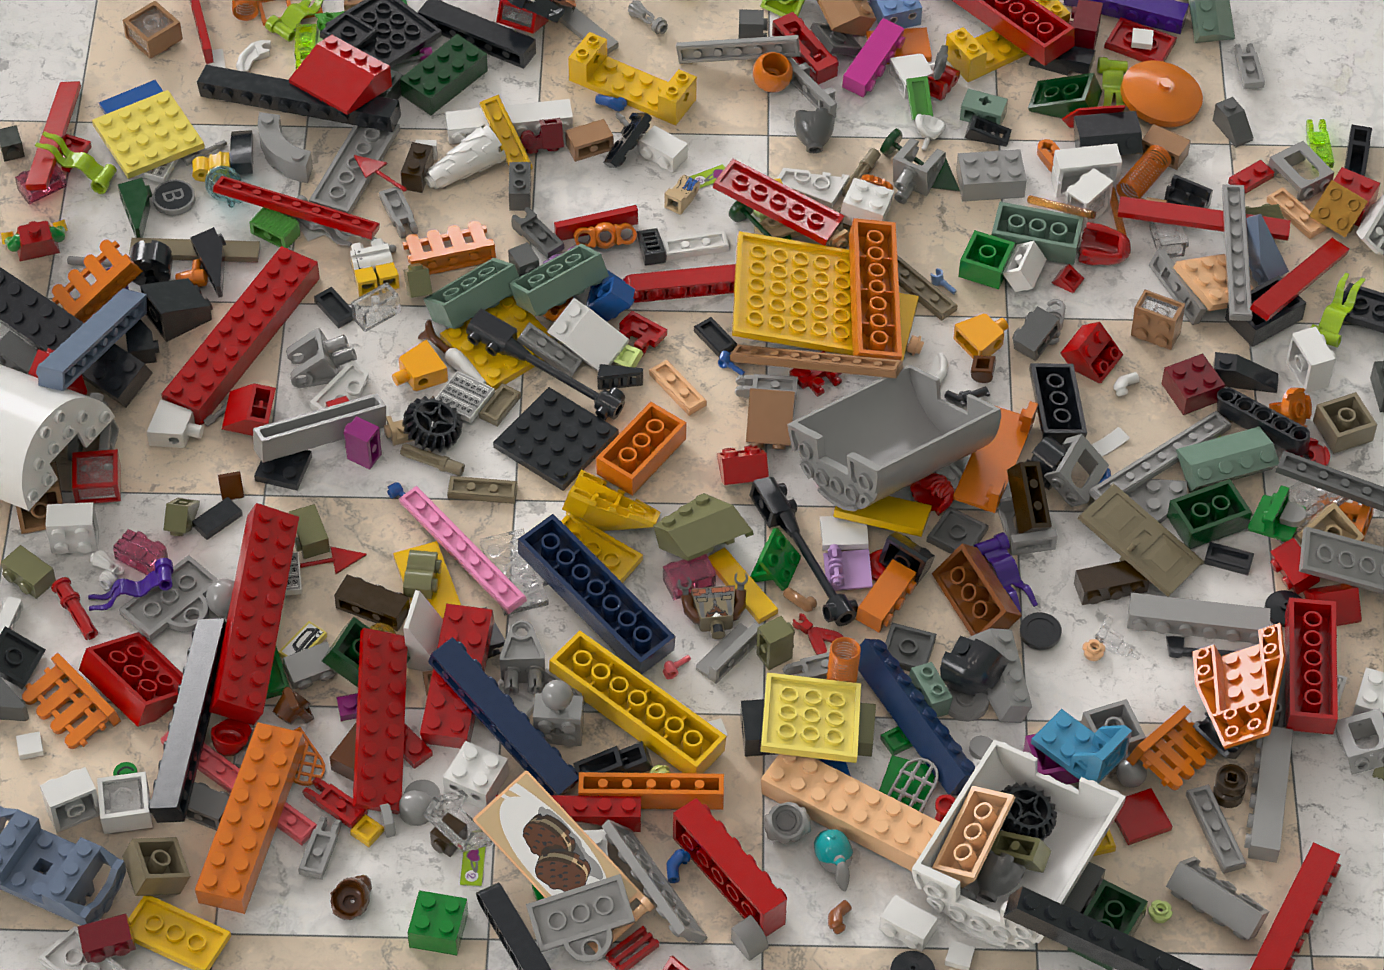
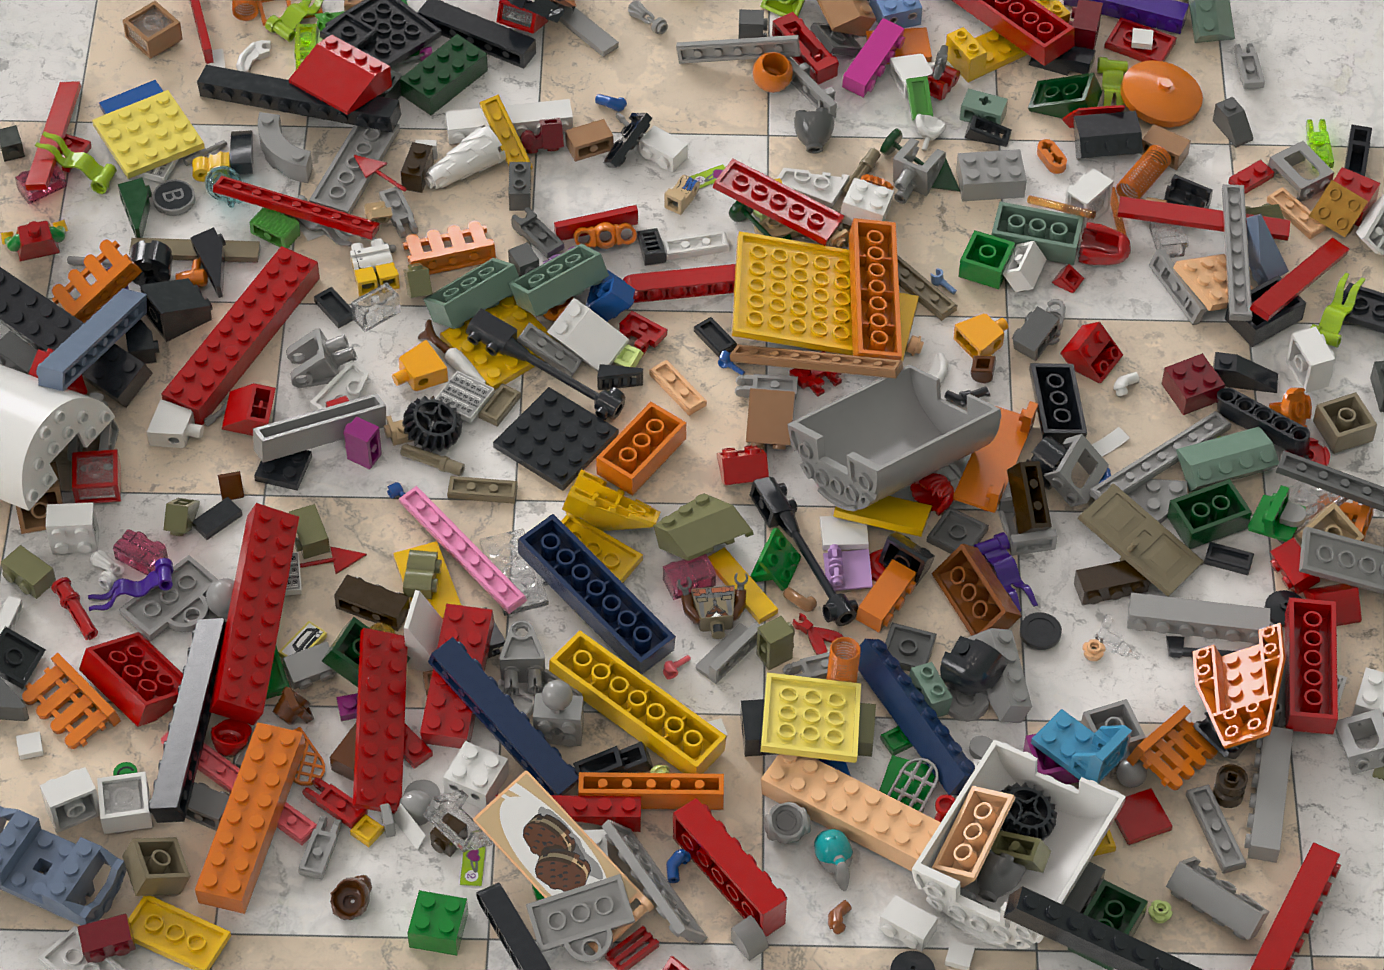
yellow plate [568,32,697,126] -> none
white piece [1051,144,1122,197] -> none
medium nougat piece [1131,289,1185,350] -> none
none -> tan bracket [364,201,393,223]
none -> white sticker [393,803,426,850]

